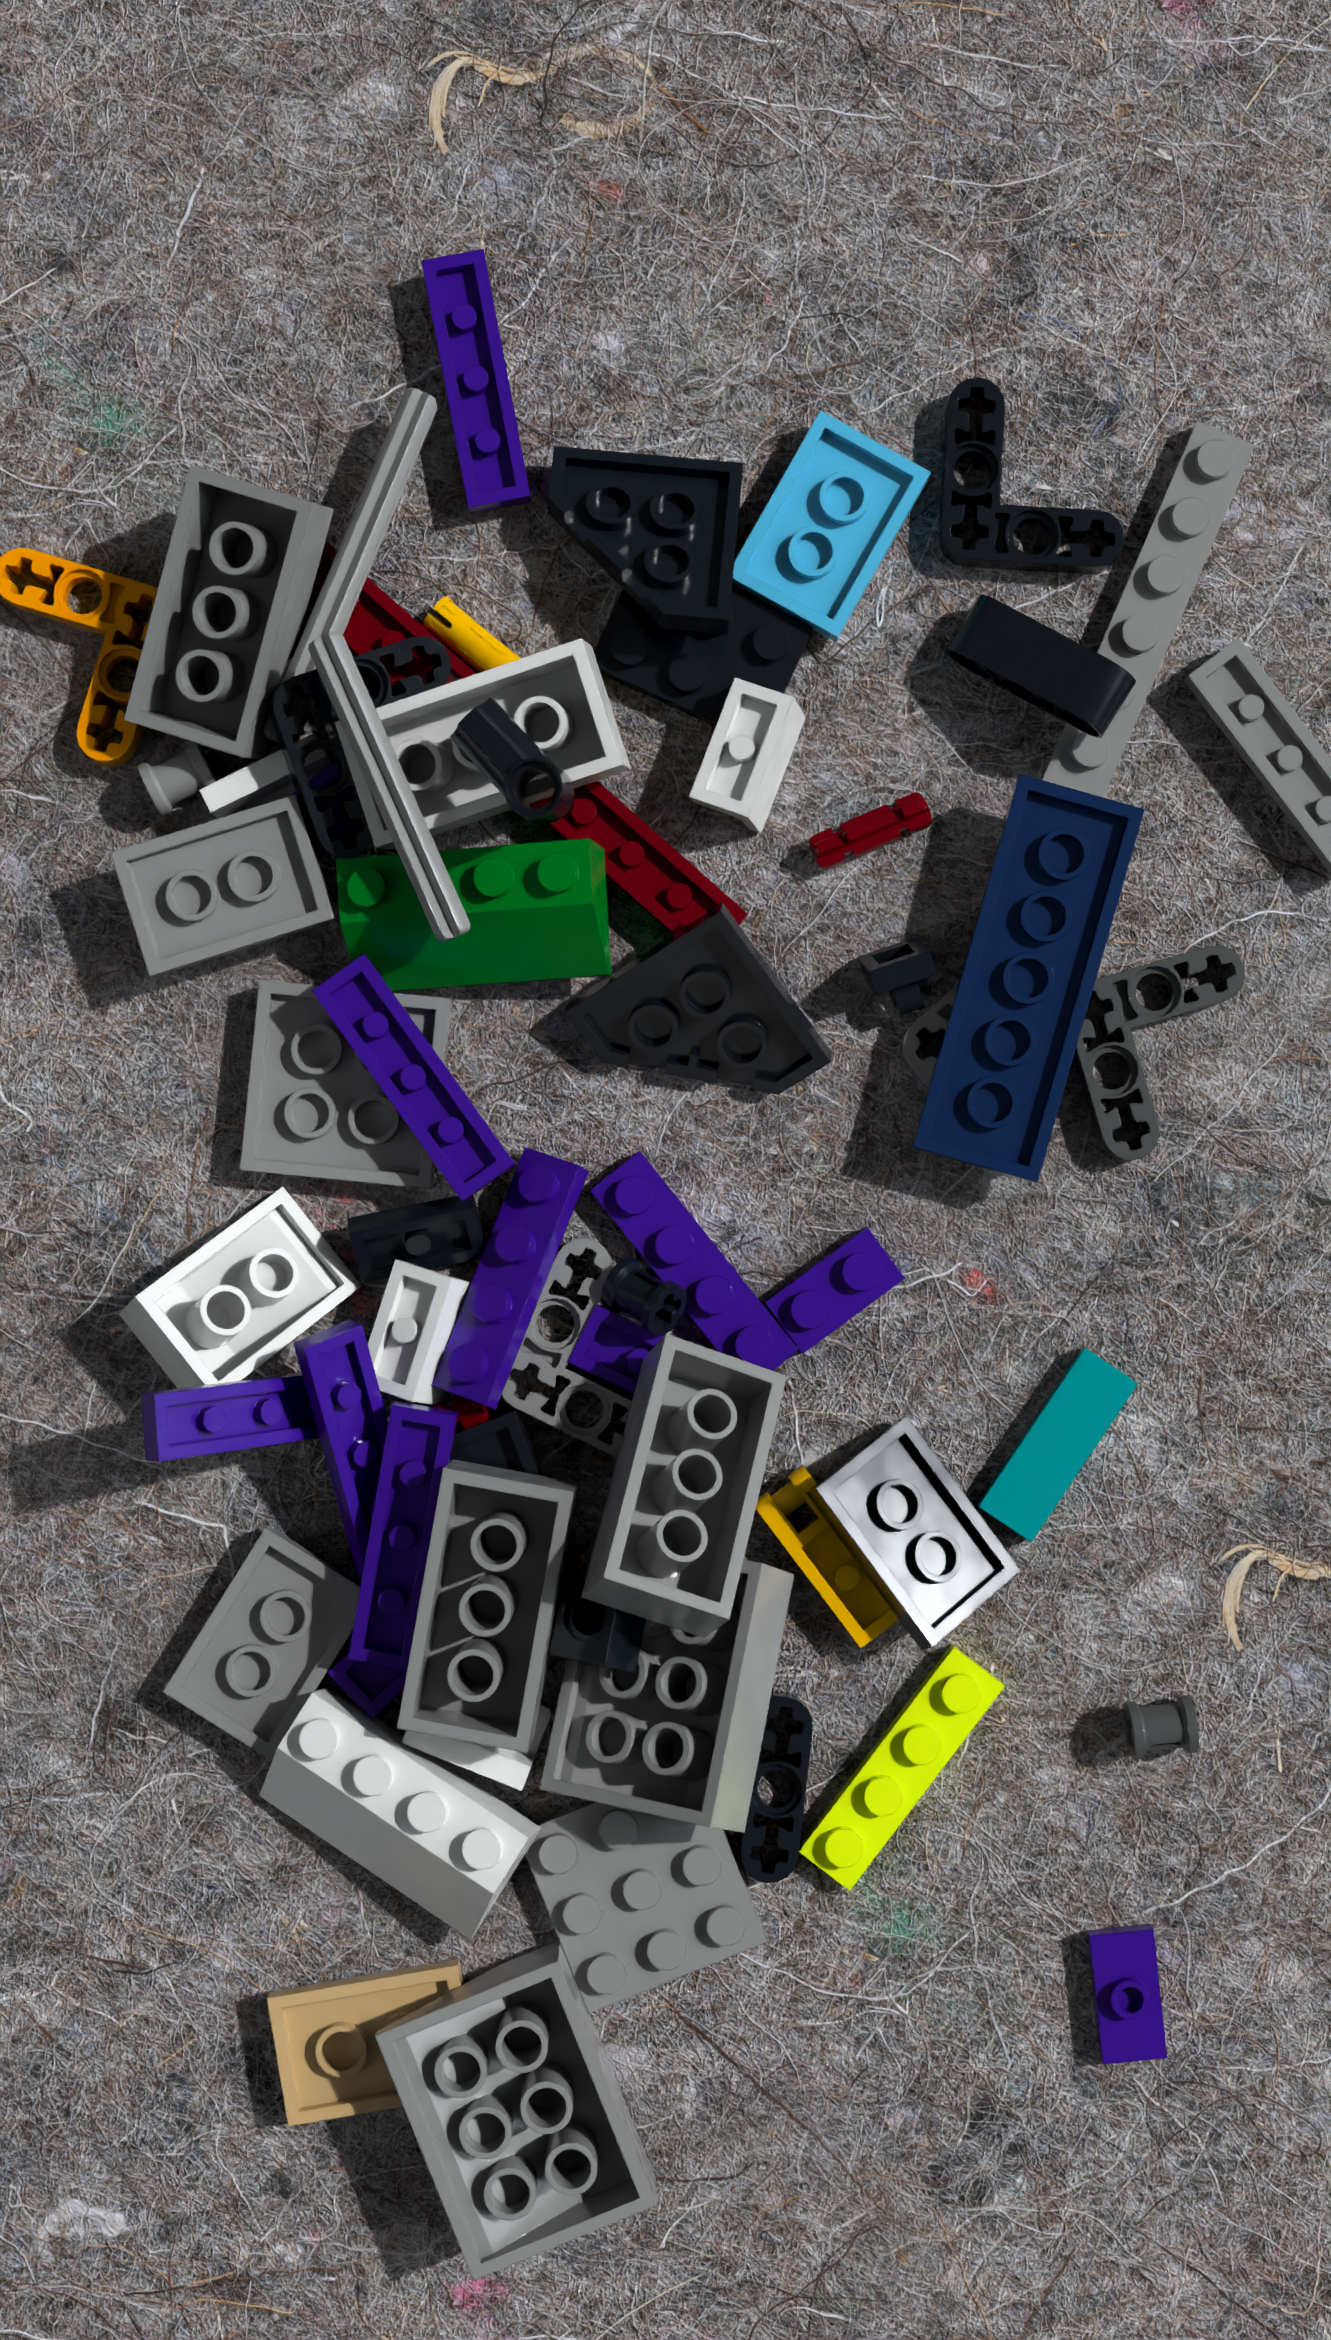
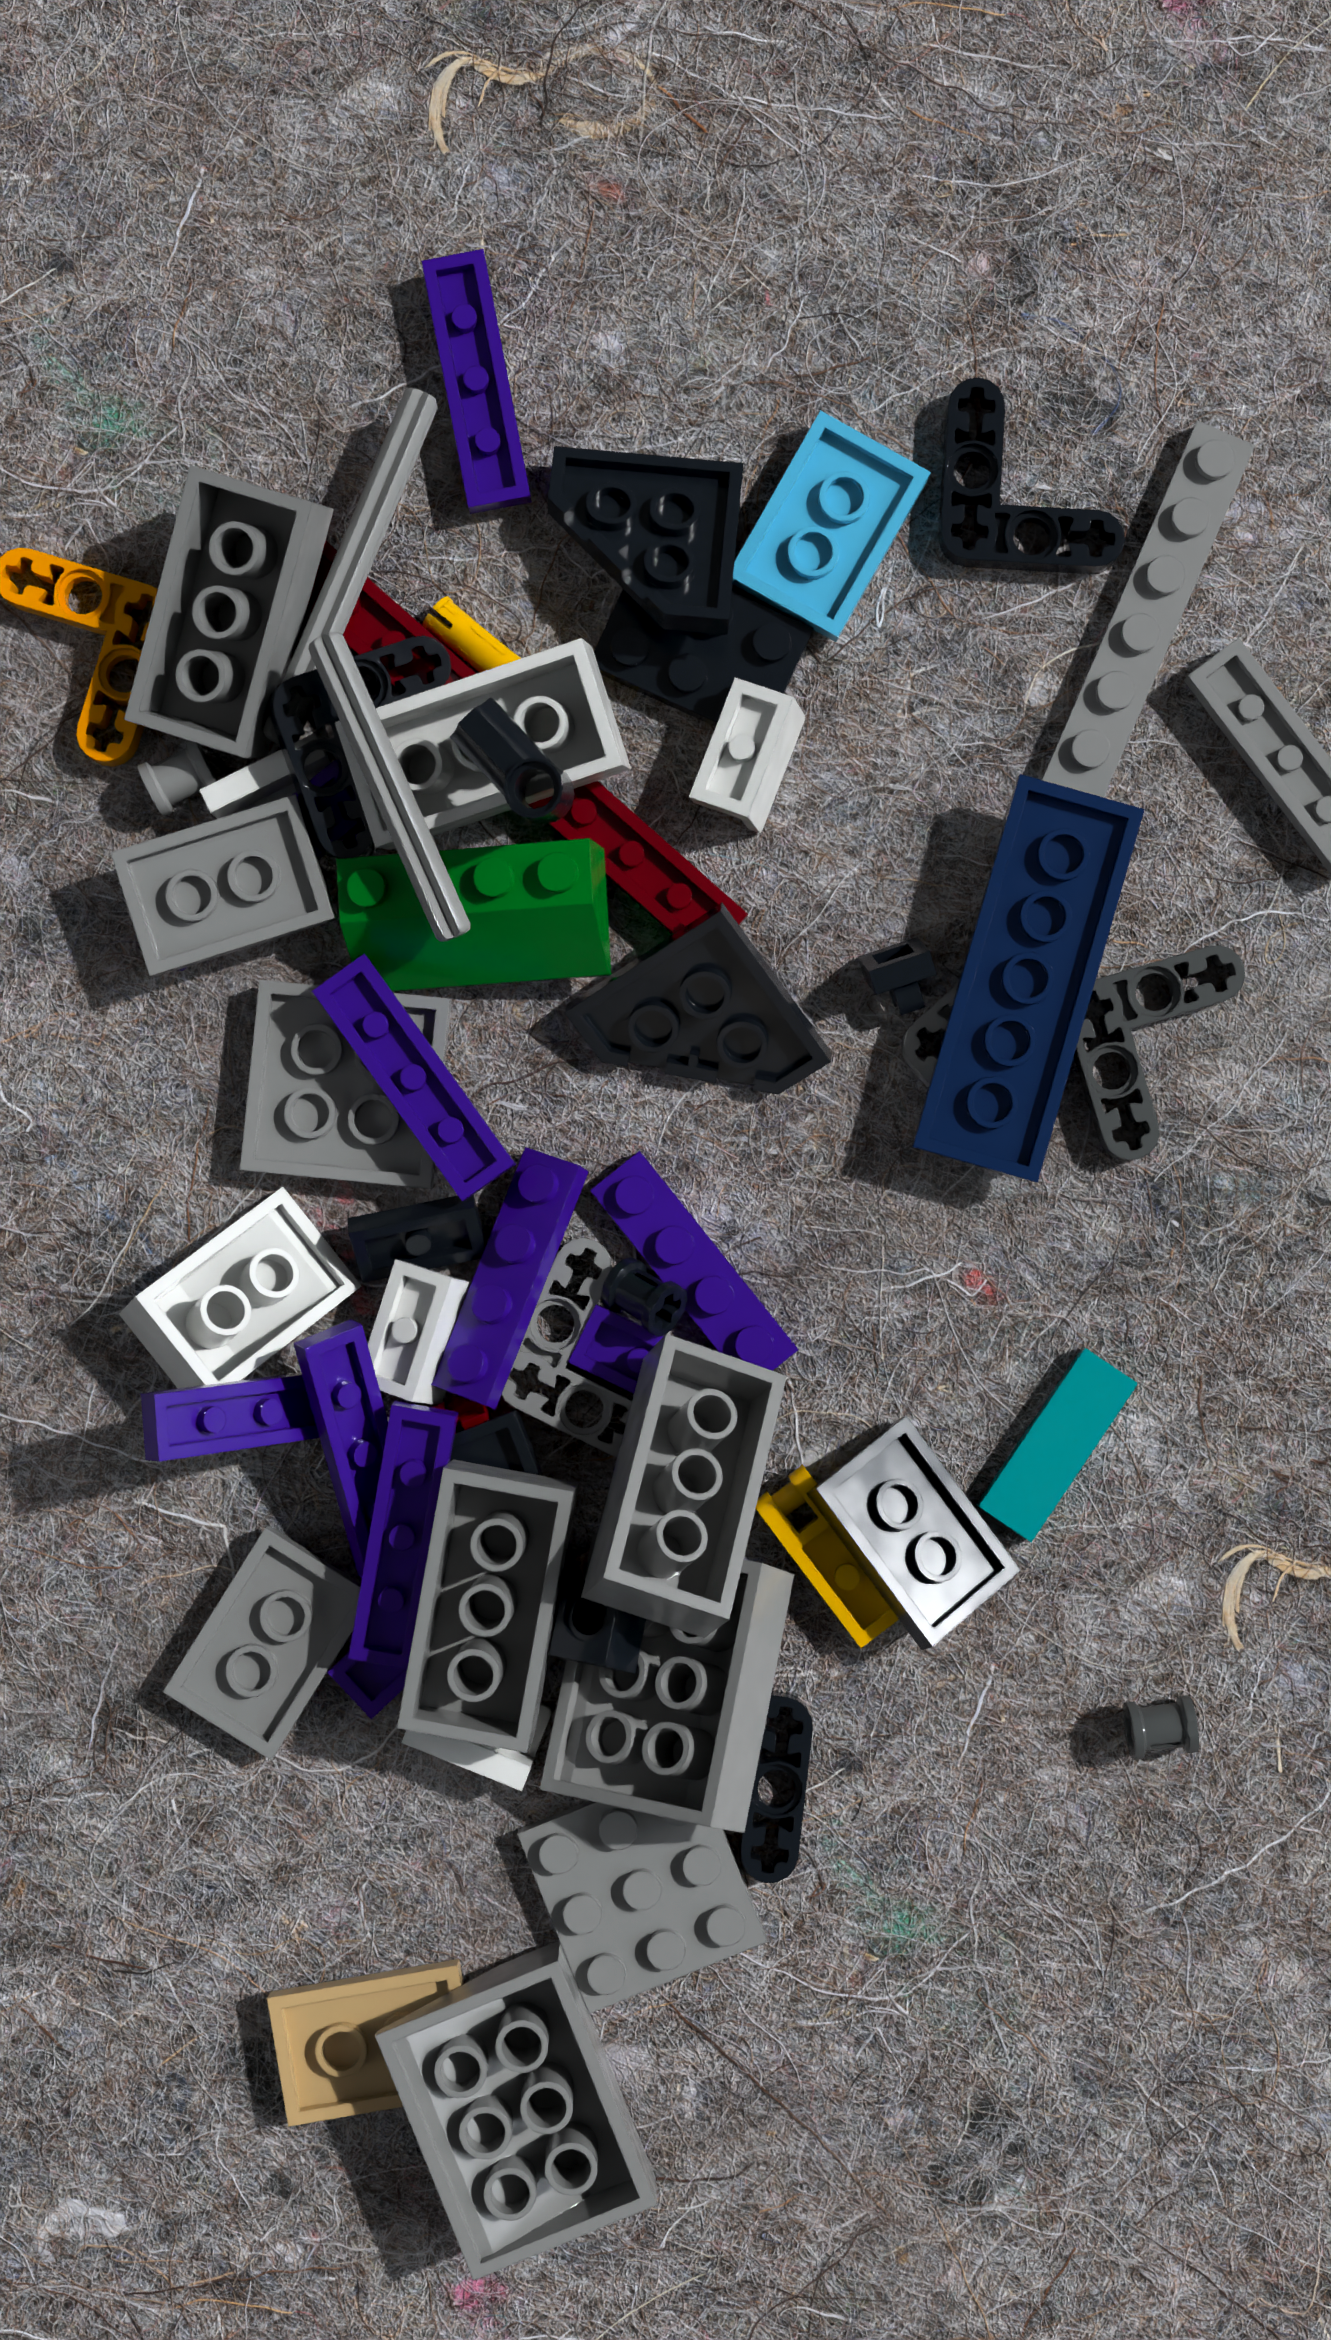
white slope [259,1686,541,1940] -> none
dark purple plate [764,1227,905,1354] -> none
neon yellow plate [799,1644,1005,1891] -> none
dark red axle [809,792,932,871] -> none
black beam [946,595,1136,738] -> none
dark purple plate [1086,1924,1167,2065] -> none

